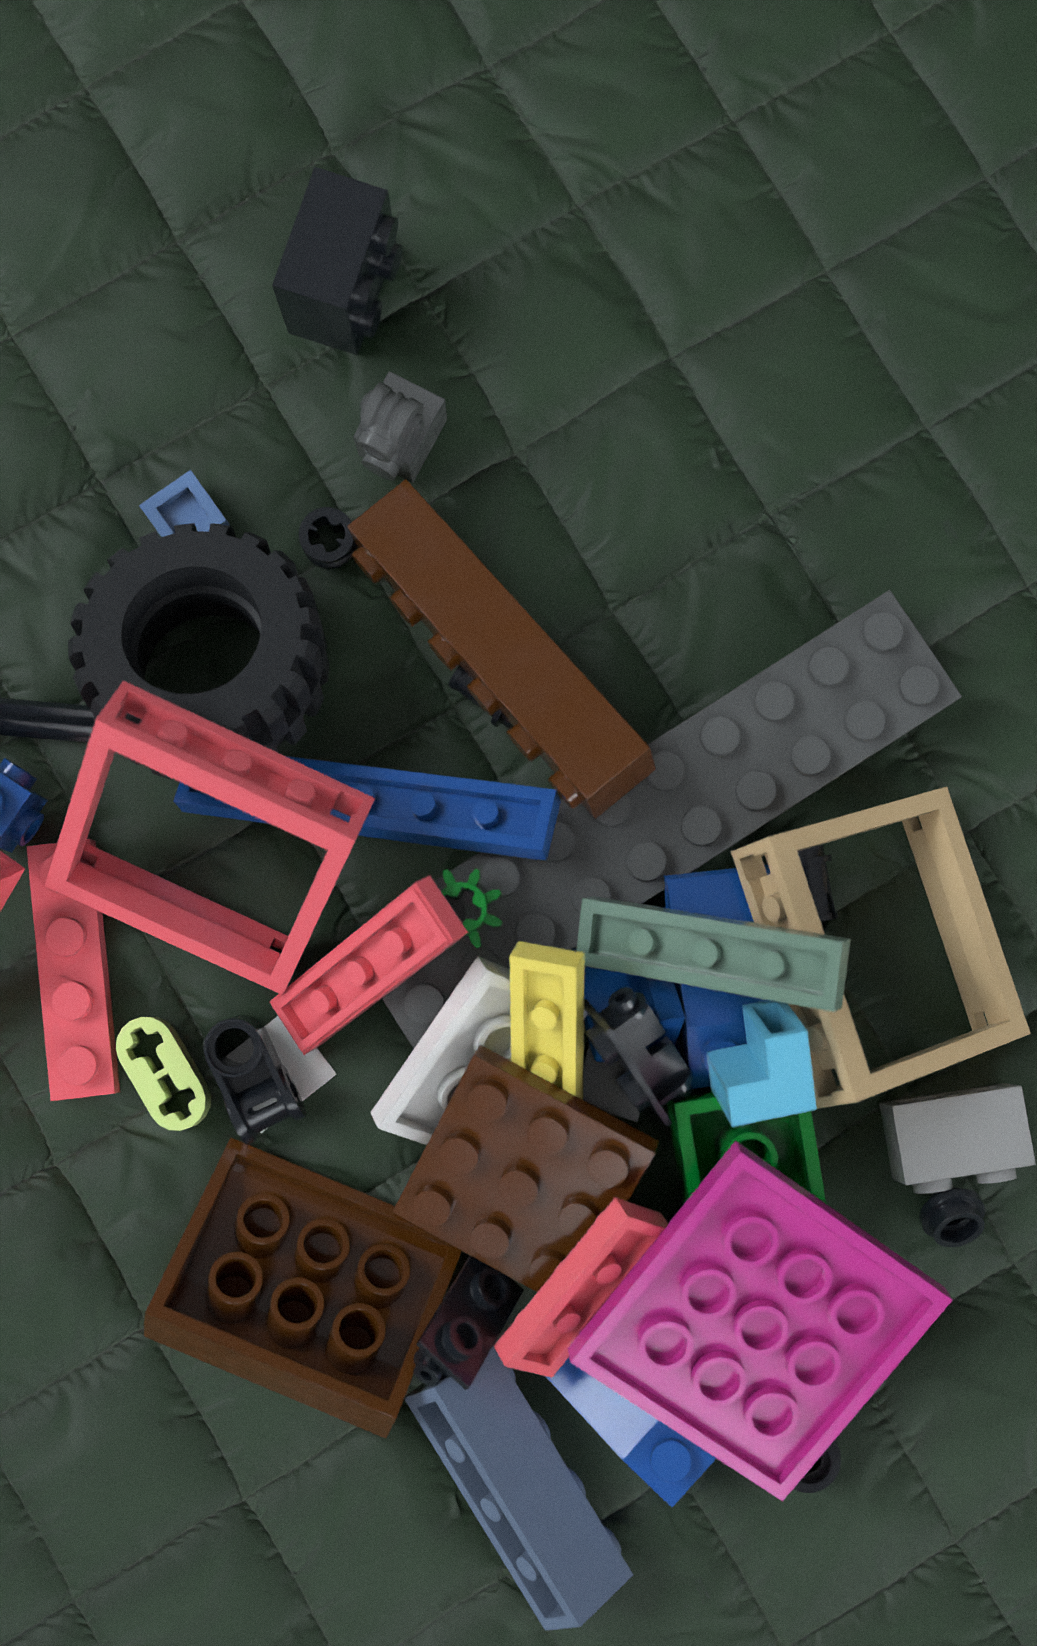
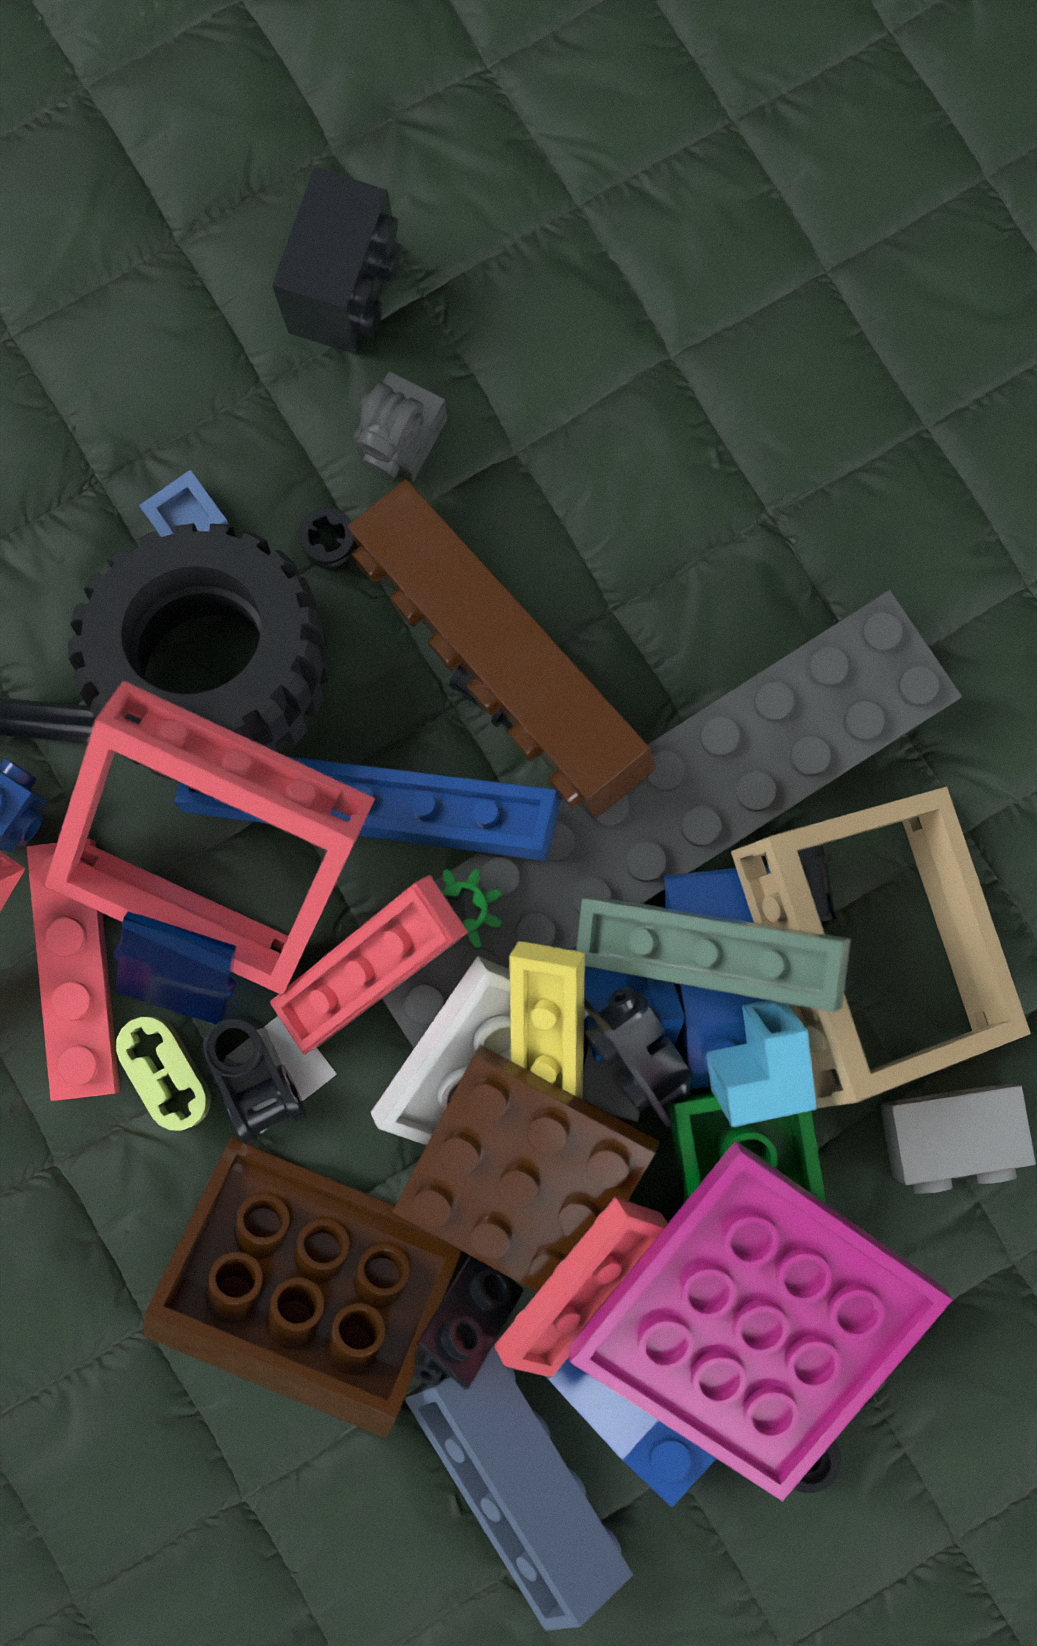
black plate [919,1187,985,1247] -> none
none -> clear blue piece [113,911,237,1025]

